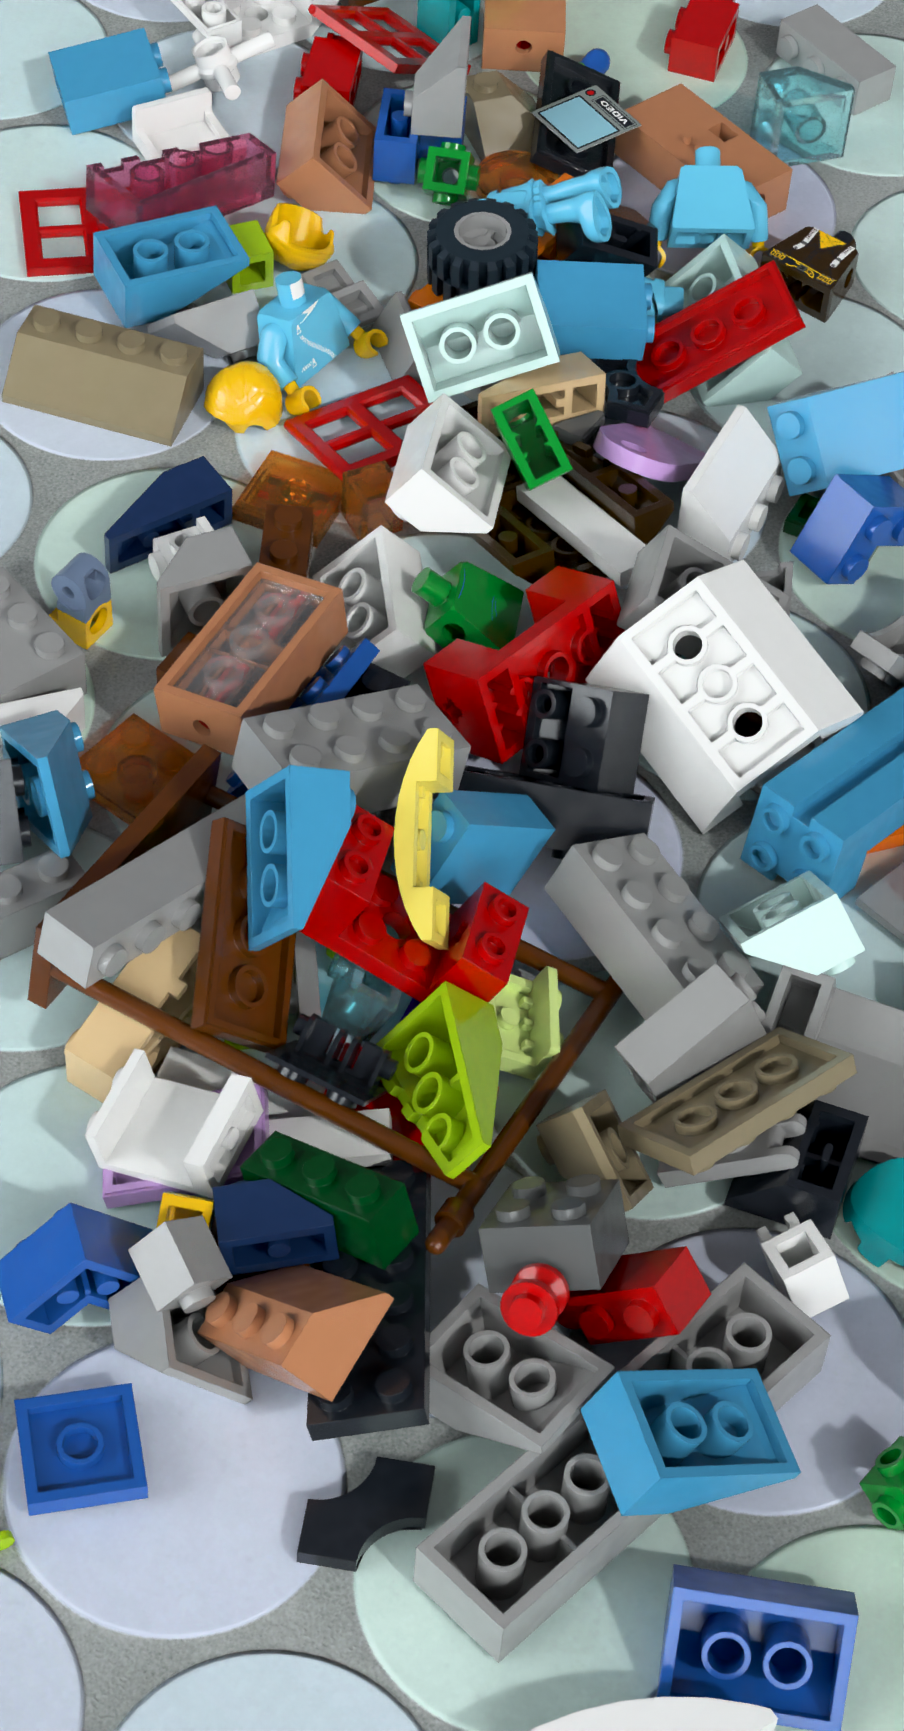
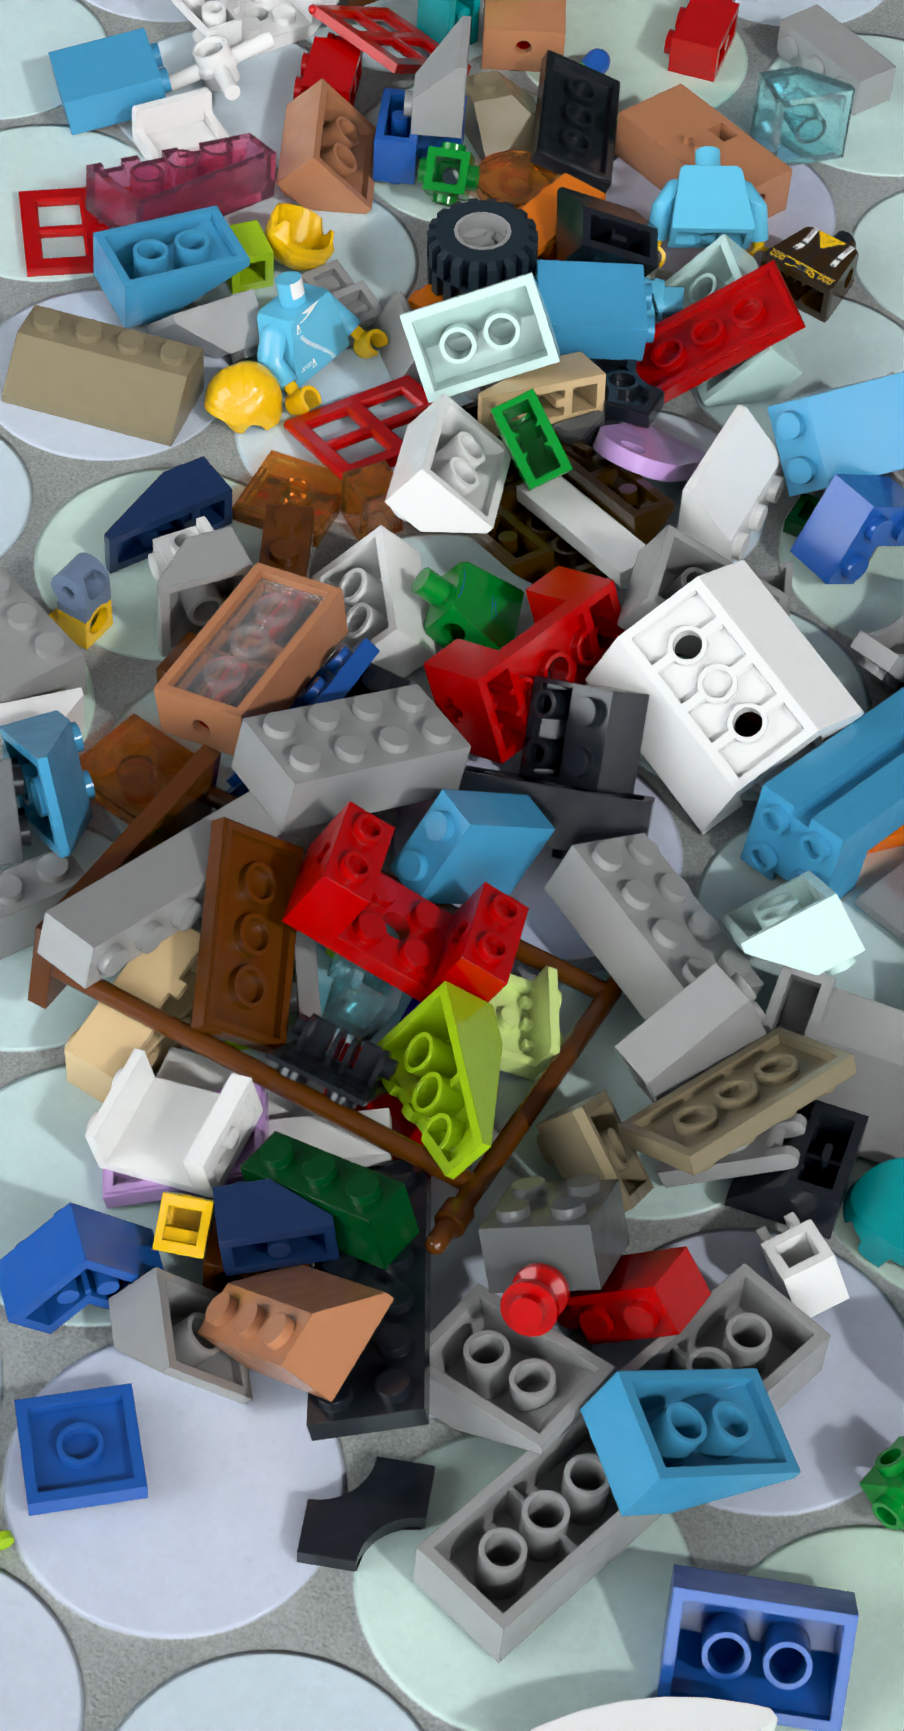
light grey brick [128,1215,232,1313] -> none
dark azure slope [245,765,356,951] -> none
light yellow slope [394,728,454,950] -> none
medium azure piece [478,166,622,243] -> none
sticker [531,85,642,153] -> none

